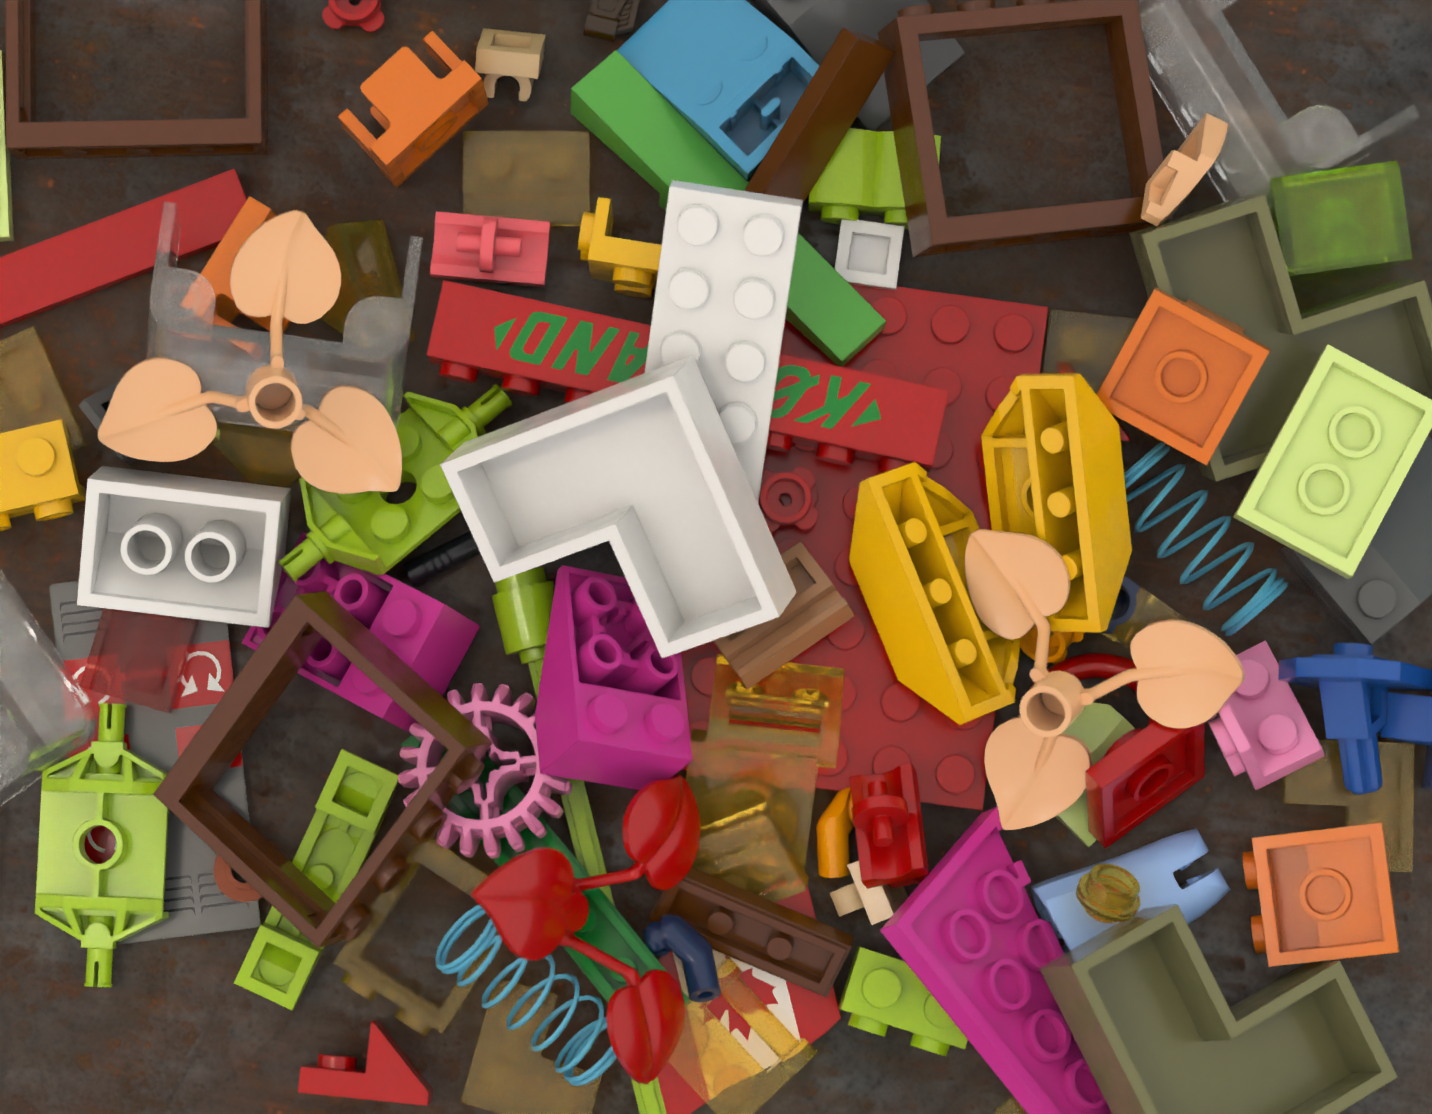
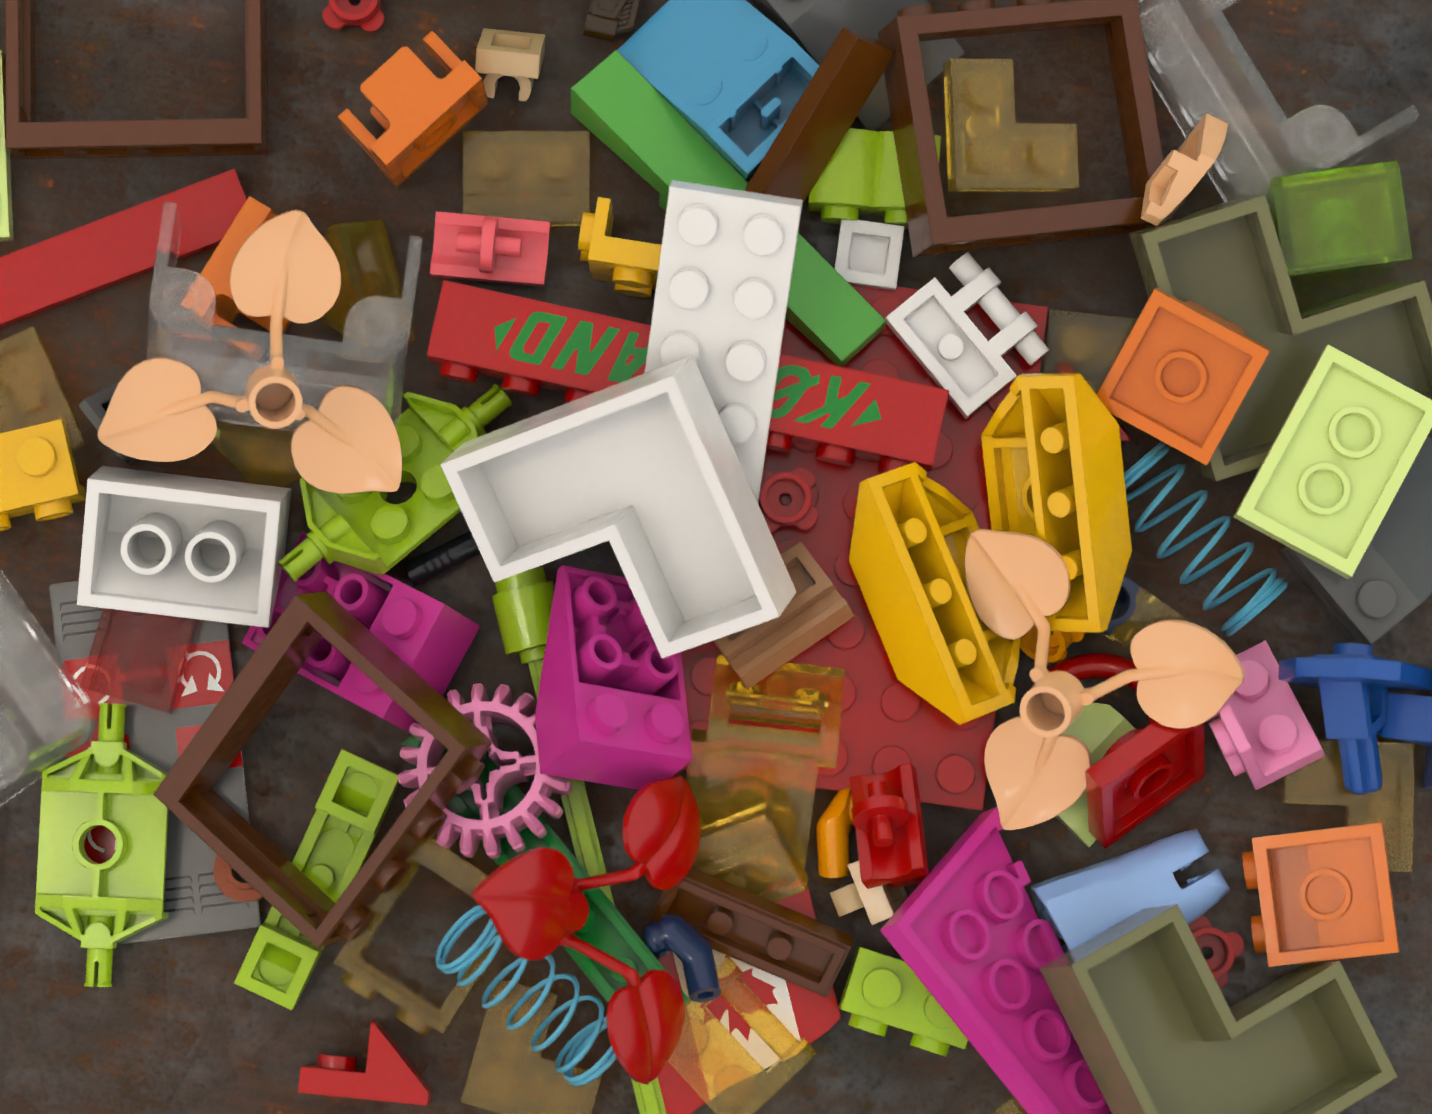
clear yellow plate [1076,864,1140,923] -> none
none -> white plate [885,252,1050,419]
none -> clear yellow plate [943,58,1079,192]
none -> red plate [1188,916,1244,989]

